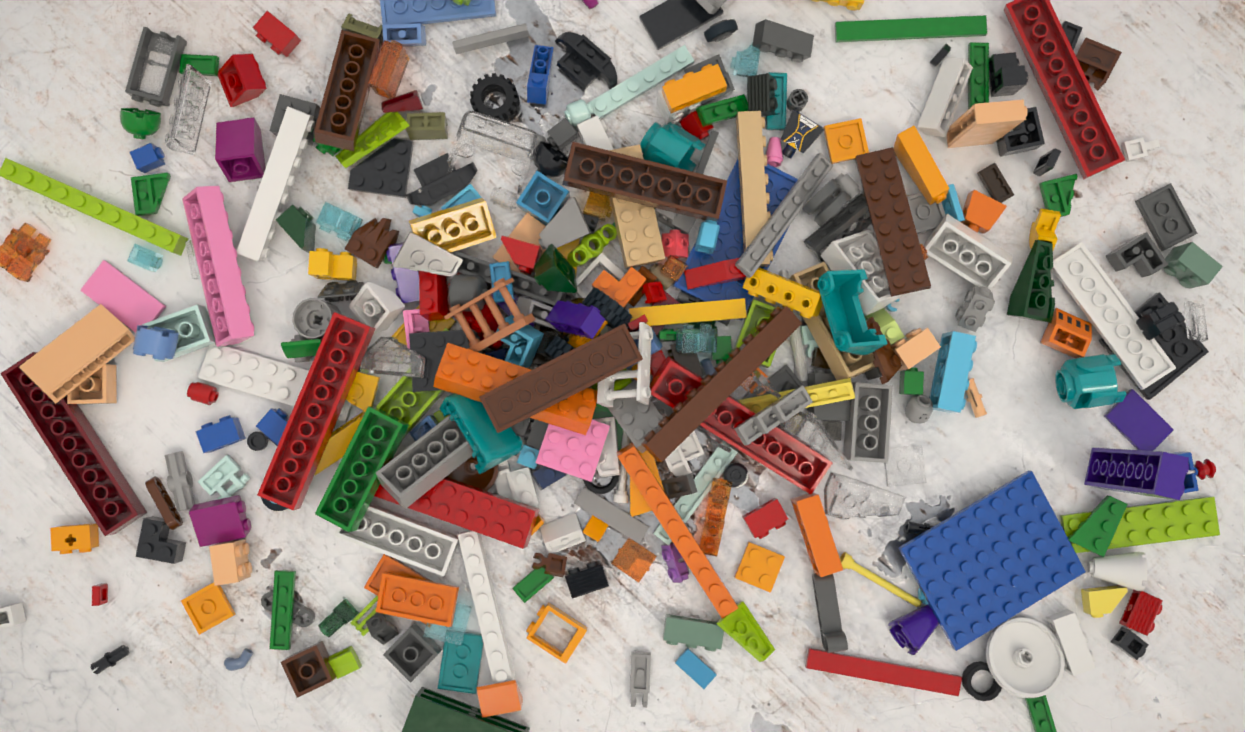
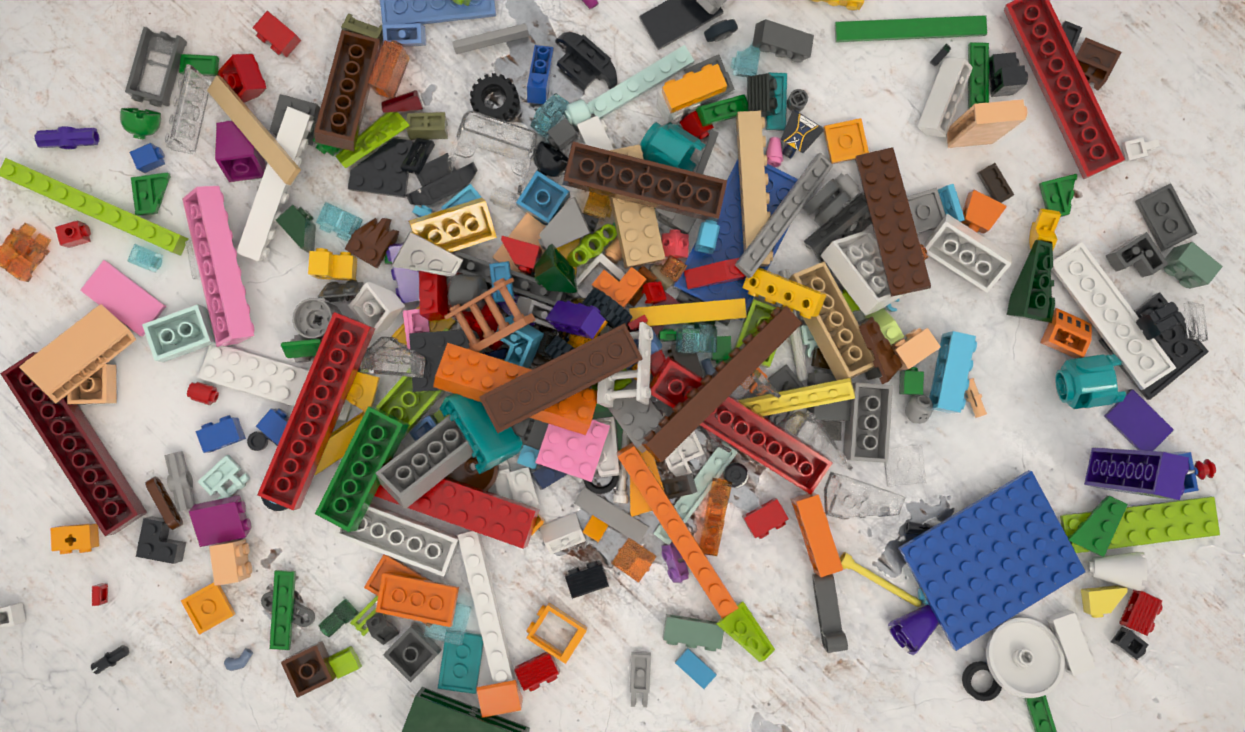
medium blue brick [133,325,179,360] -> none
green tile [512,568,554,603] -> none
reddish brown plate [532,553,567,578] -> none
light grey slope [734,385,813,446] -> none
light orange plate [734,541,785,593] -> none
red tile [805,648,962,696] -> none
teal windscreen [817,270,887,355] -> none
light orange slope [894,126,950,205] -> none
light grey brick [955,285,995,332] -> none
black brick [996,107,1045,157] -> none
black tile [1033,148,1061,177] -> none
none -> dark purple piece [34,126,100,149]
none -> red brick [55,221,91,248]
none -> tan tile [207,75,301,185]
none -> black tile [400,138,435,175]
none -> red brick [514,651,560,692]
none -> clear light blue arch [530,93,570,137]
none -> light nougat cone [605,236,622,264]

